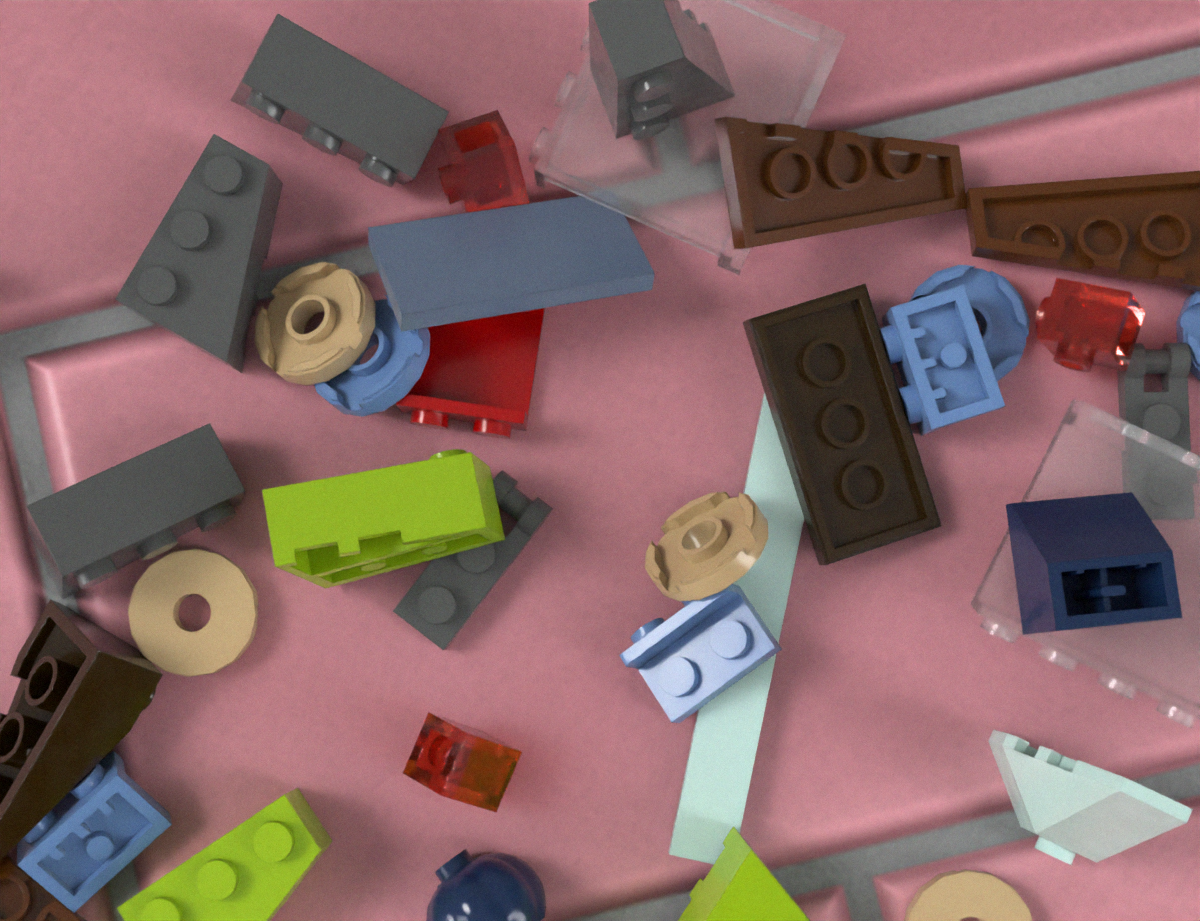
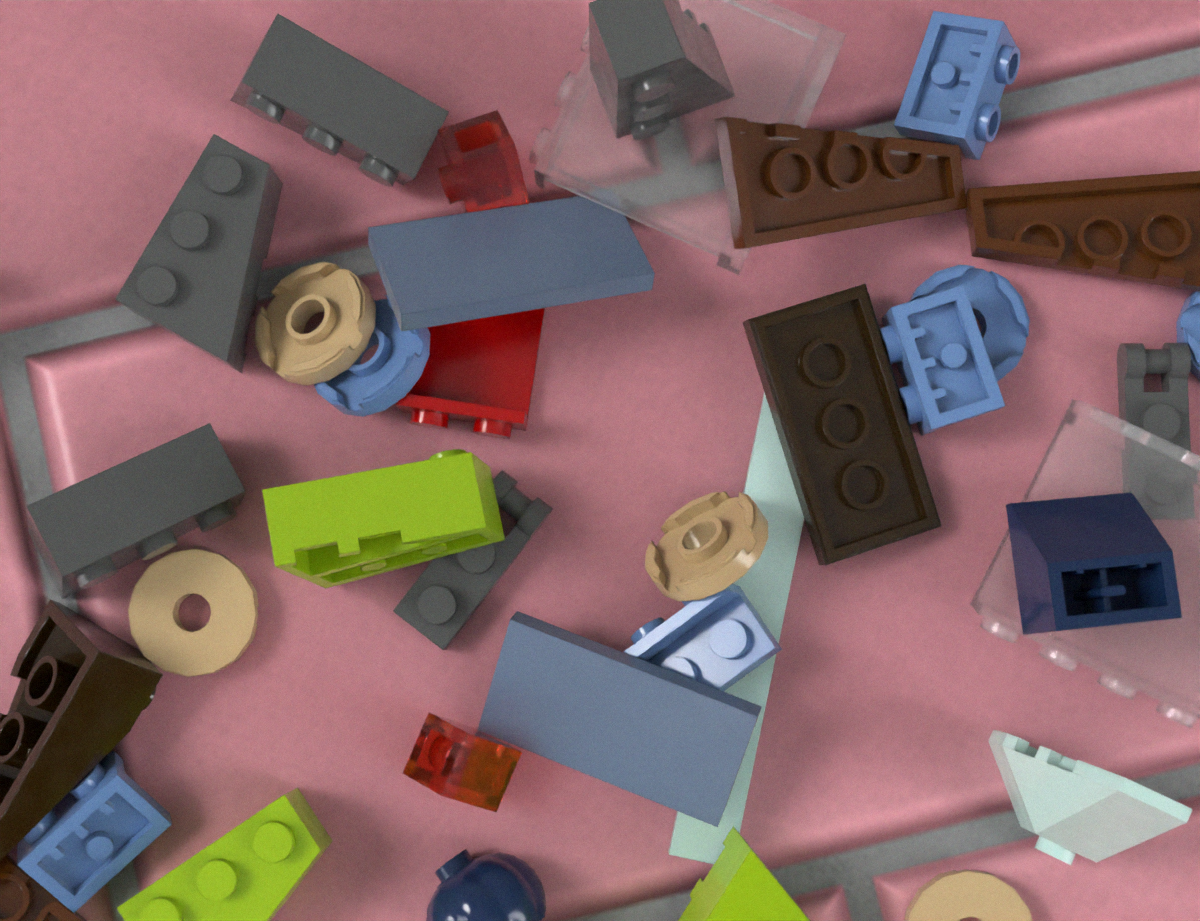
clear red brick [1035,278,1146,372] -> none
none -> sand blue tile [477,611,762,827]
none -> medium blue bracket [894,11,1020,160]

